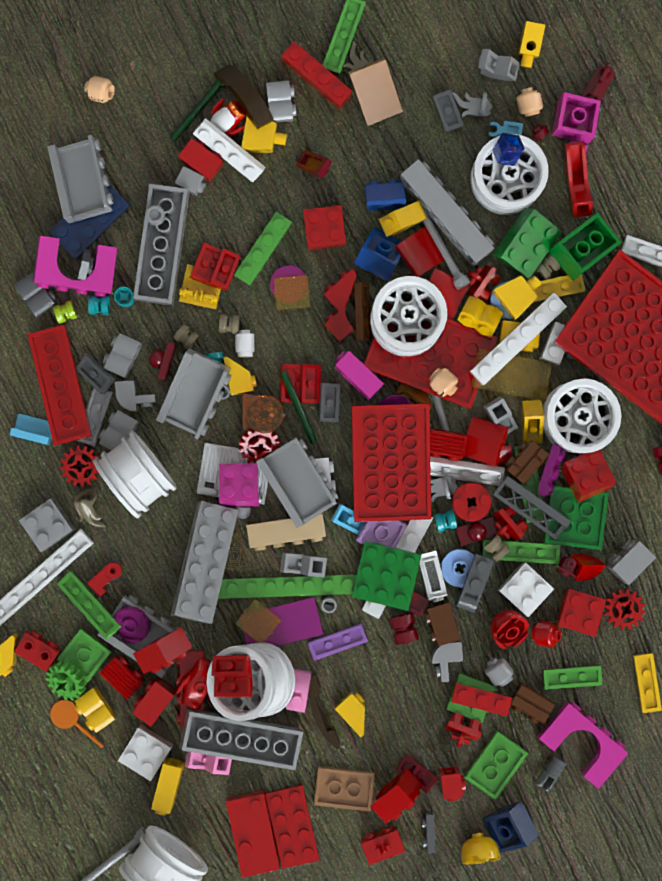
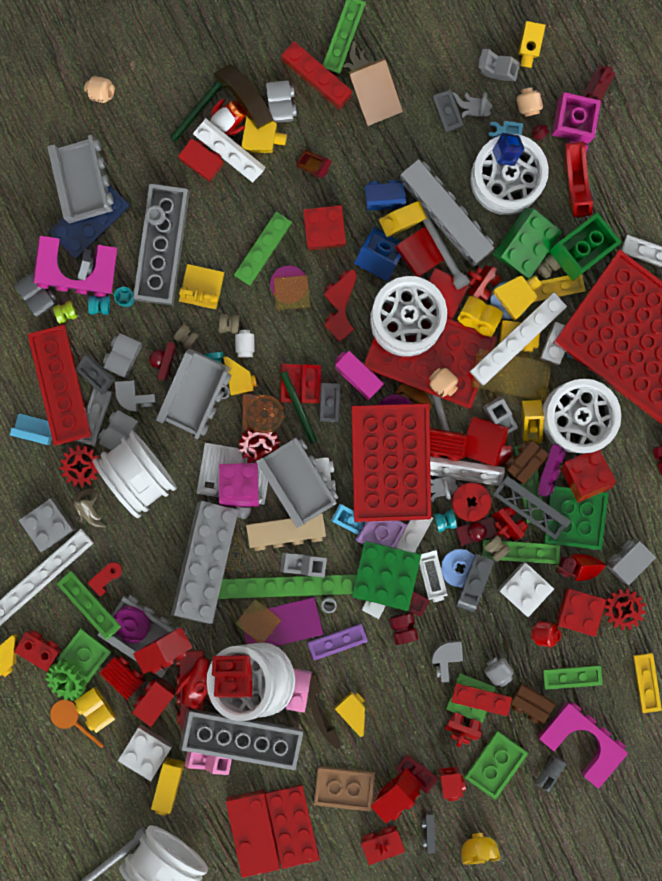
light grey brick [175,166,206,196] -> none
red slope [189,242,240,291] -> none
reddish brown plate [353,282,371,341] -> none
reddish brown brick [424,601,461,646] -> none
dark blue slope [482,801,539,853] -> none
red cylinder [490,610,530,649] -> none

